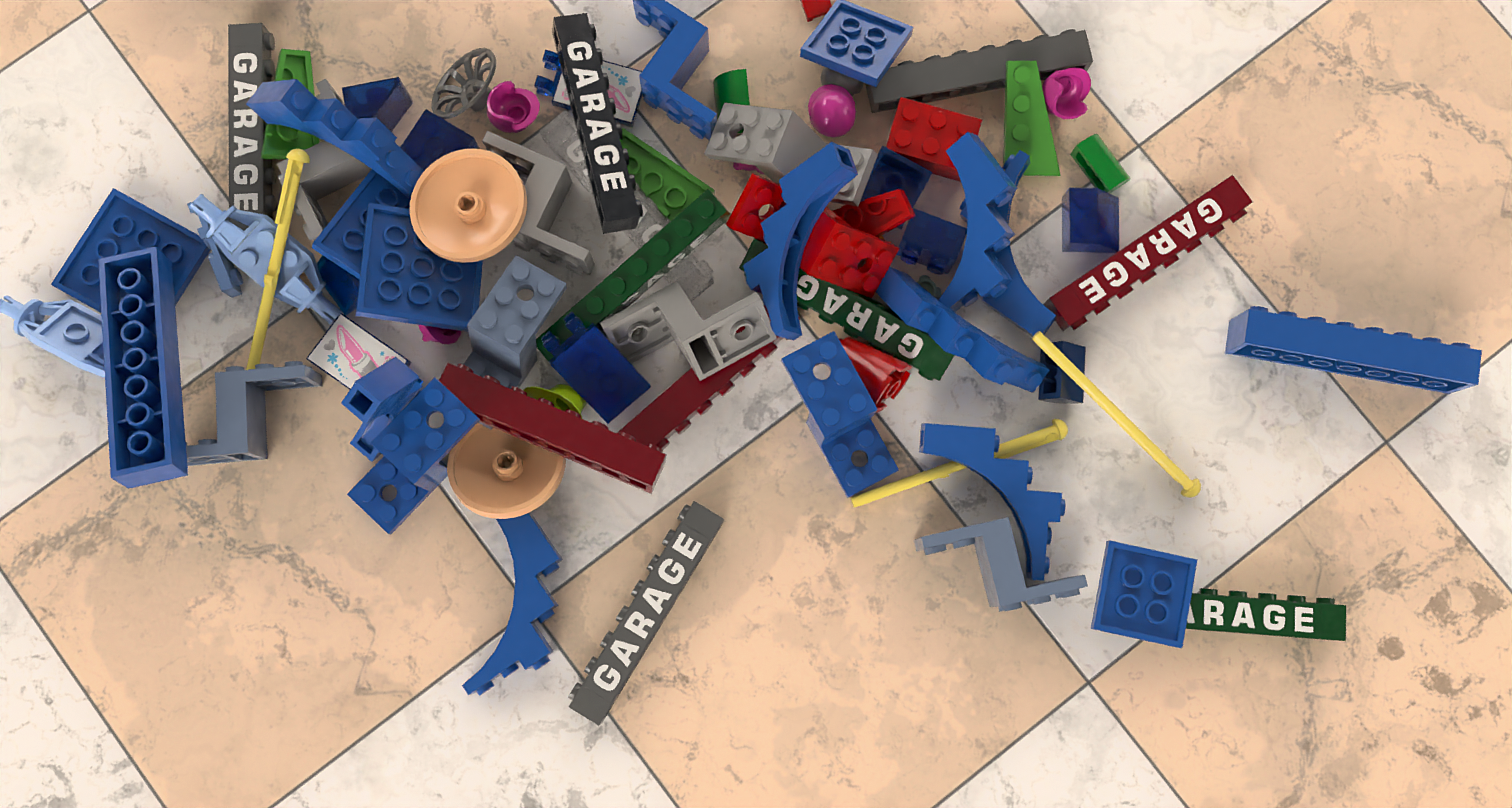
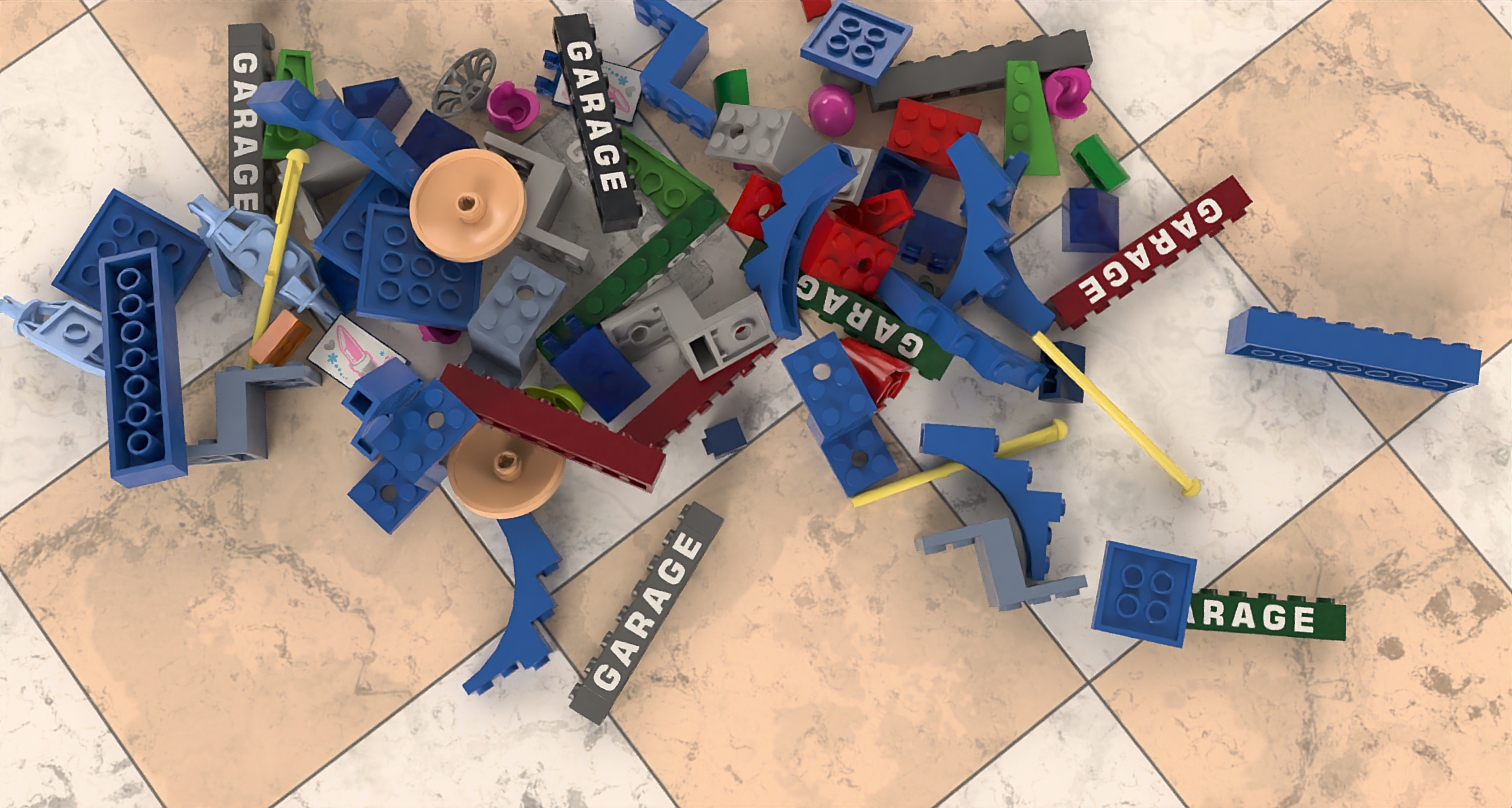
none -> orange slope [248,309,312,367]
none -> dark blue brick [701,417,747,460]

